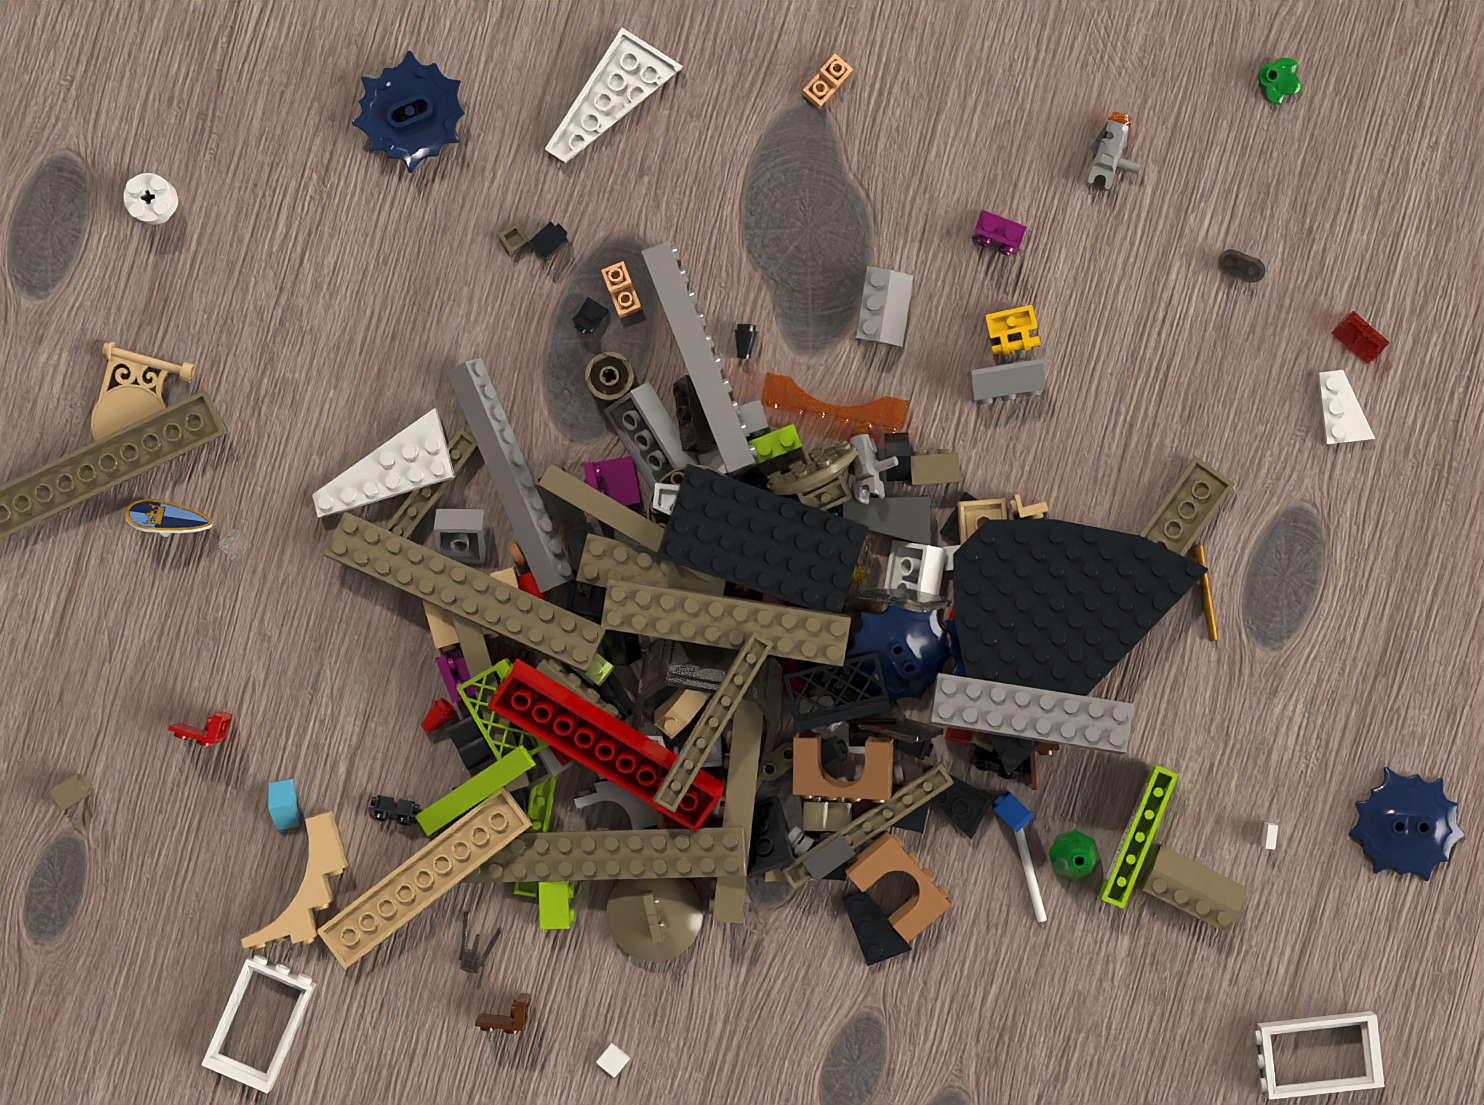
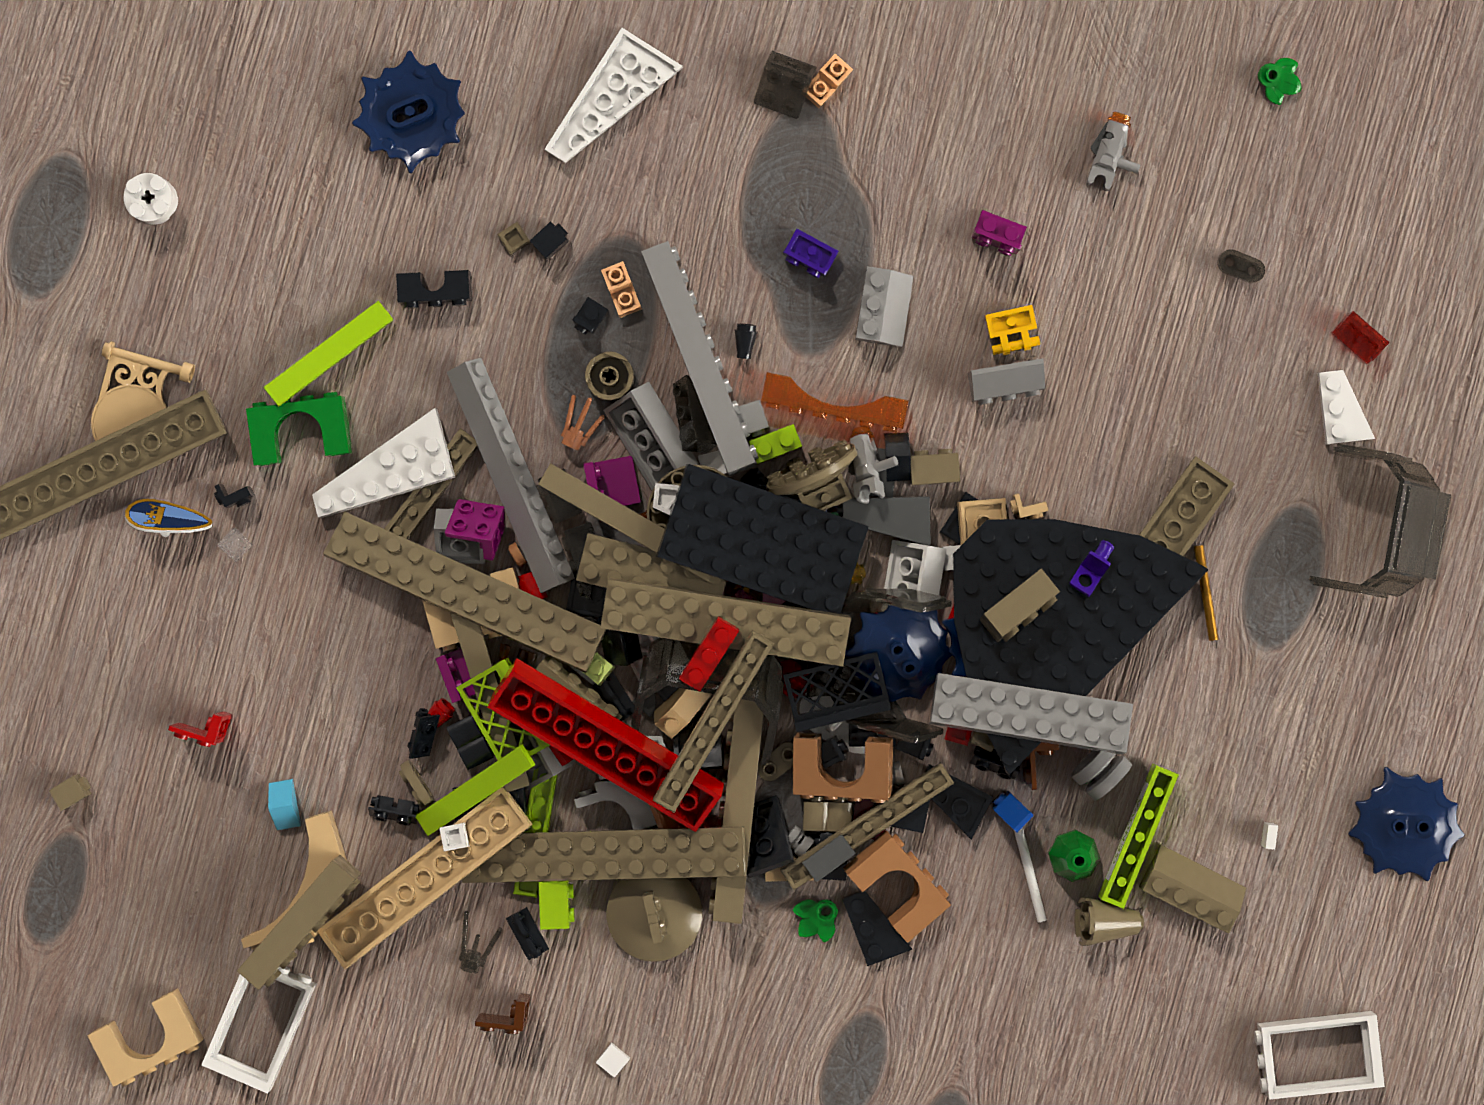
none -> tan arch [87,988,204,1087]
none -> black bracket [214,484,255,508]
none -> dark tan brick [237,855,362,990]
none -> green arch [246,392,353,466]
none -> lime tile [263,300,393,407]
none -> black arch [396,270,472,308]
none -> dark tan plate [399,760,434,805]
none -> black hinge [407,708,440,759]
none -> white tile [440,823,469,851]
none -> magenta bracket [445,499,506,561]
none -> black hinge [506,907,549,960]
none -> nougat plant [561,395,605,451]
none -> red plate [679,616,739,692]
none -> clear smoke bracket [754,51,817,119]
none -> dark purple bracket [783,229,839,278]
none -> green plate [793,899,838,943]
none -> dark tan brick [979,568,1060,642]
none -> dark purple bracket [1069,540,1114,596]
none -> light grey wheel [1071,750,1132,801]
none -> dark tan cone [1074,897,1144,946]
none -> clear smoke piece [1309,444,1451,599]

